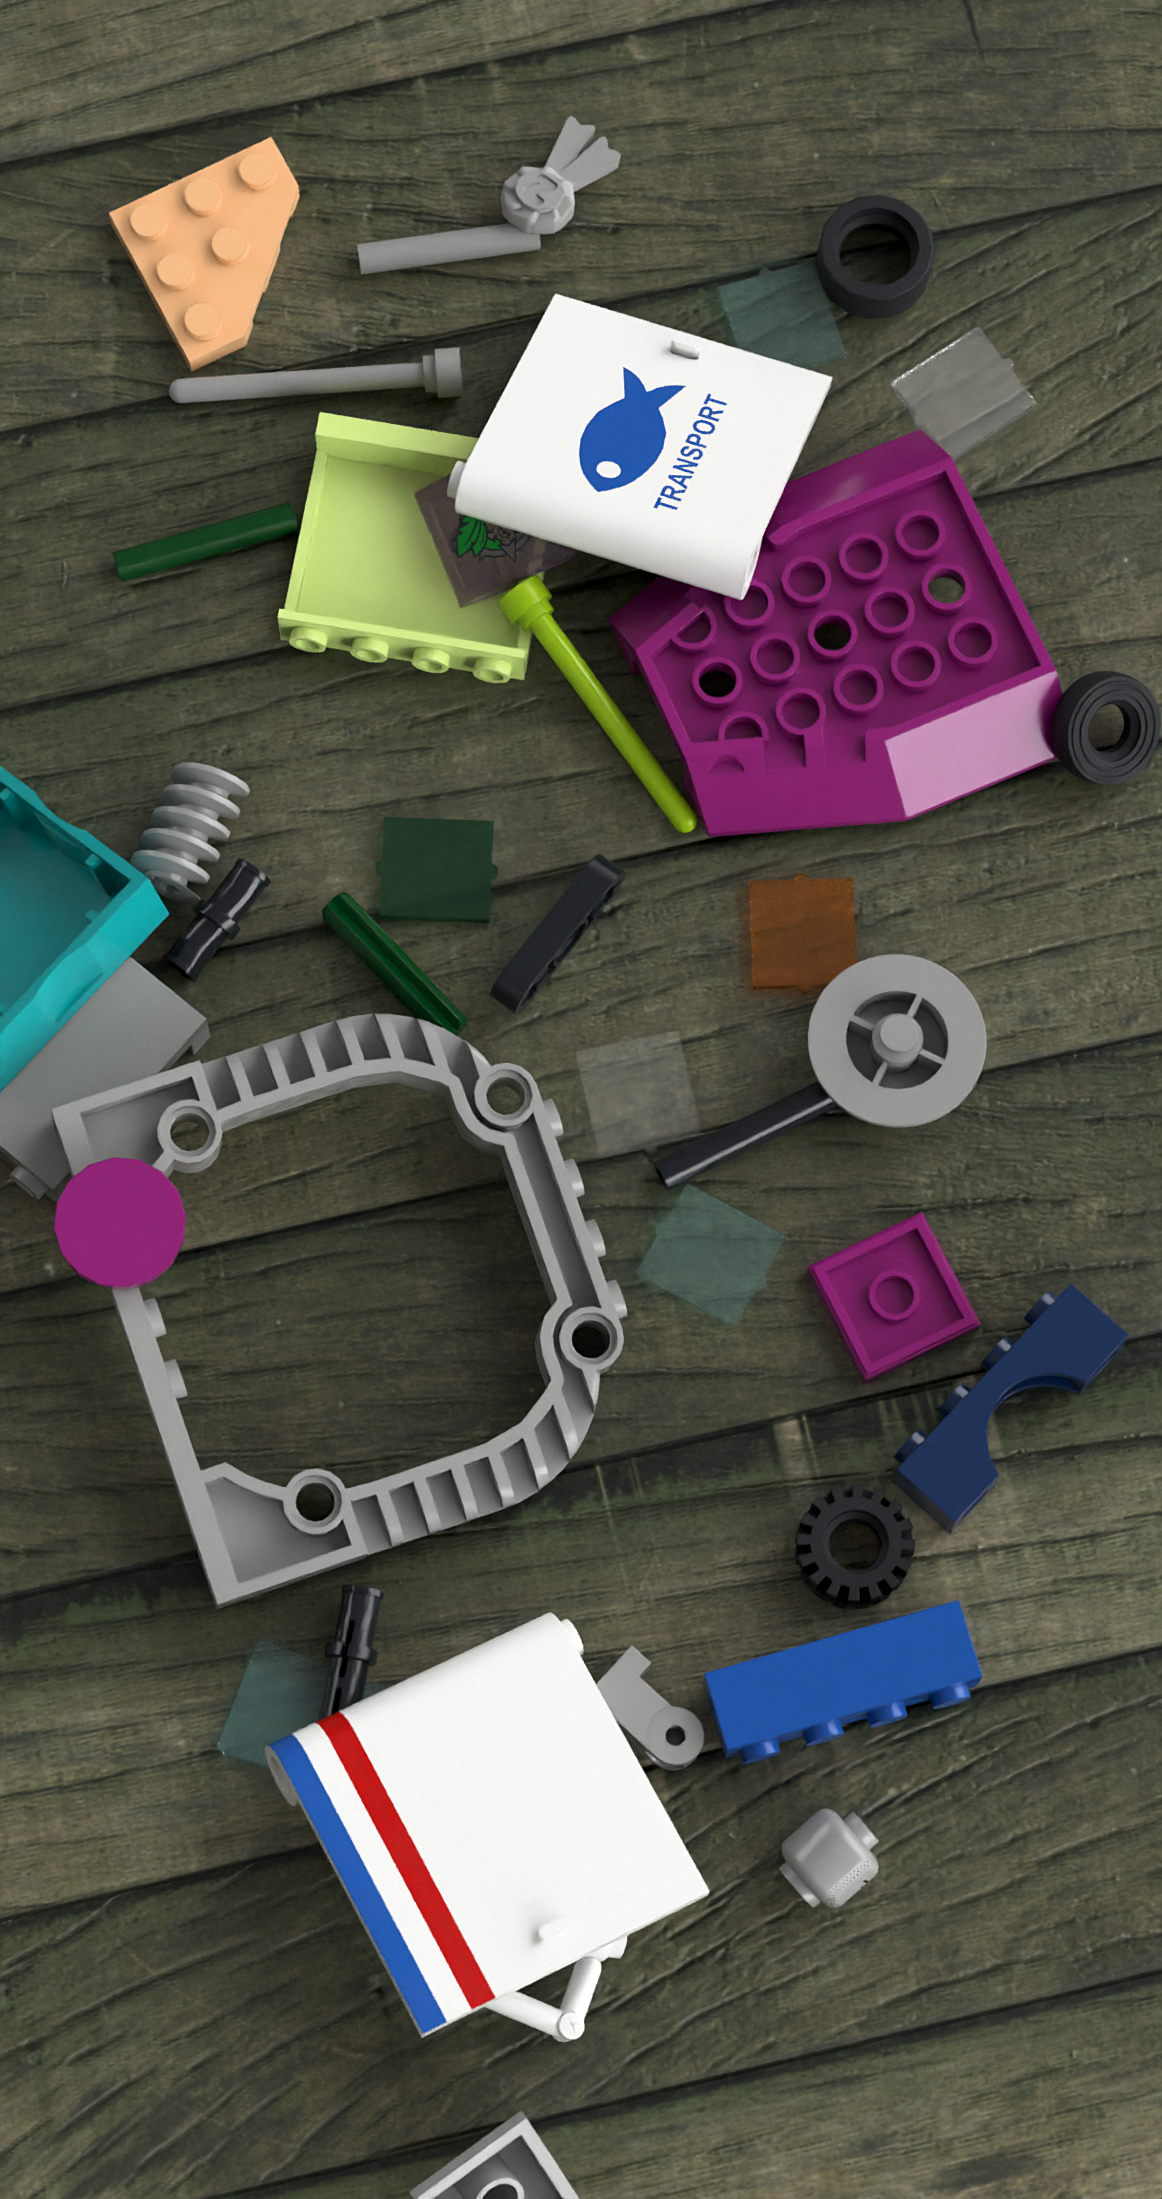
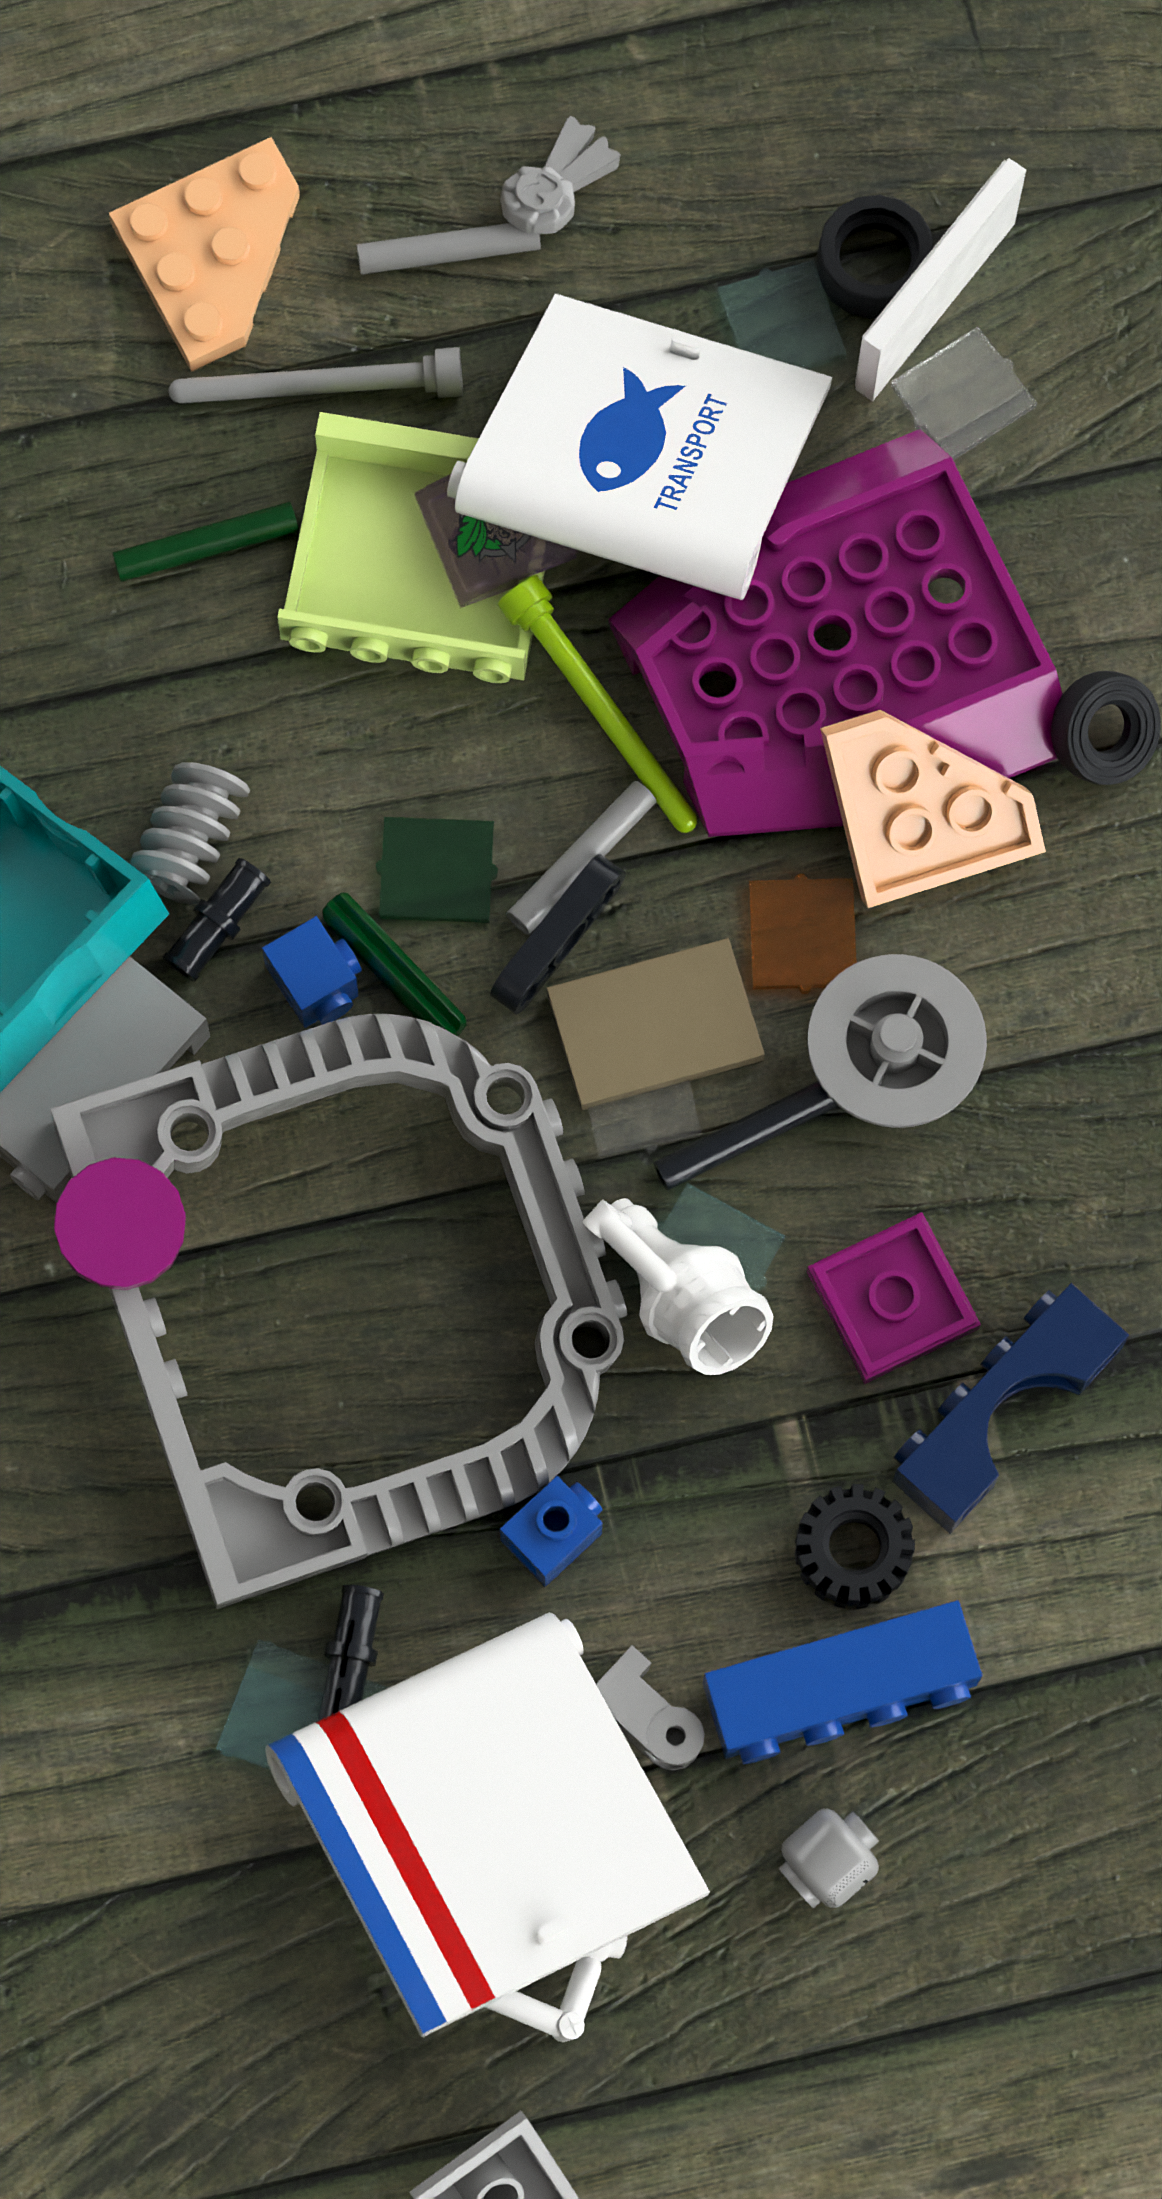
none -> blue brick [262,916,362,1028]
none -> blue brick [500,1475,603,1587]
none -> light grey piece [506,781,657,935]
none -> dark tan tile [547,938,765,1111]
none -> white piece [582,1198,773,1375]
none -> light nougat plate [820,710,1046,908]
none -> white tile [855,158,1026,402]

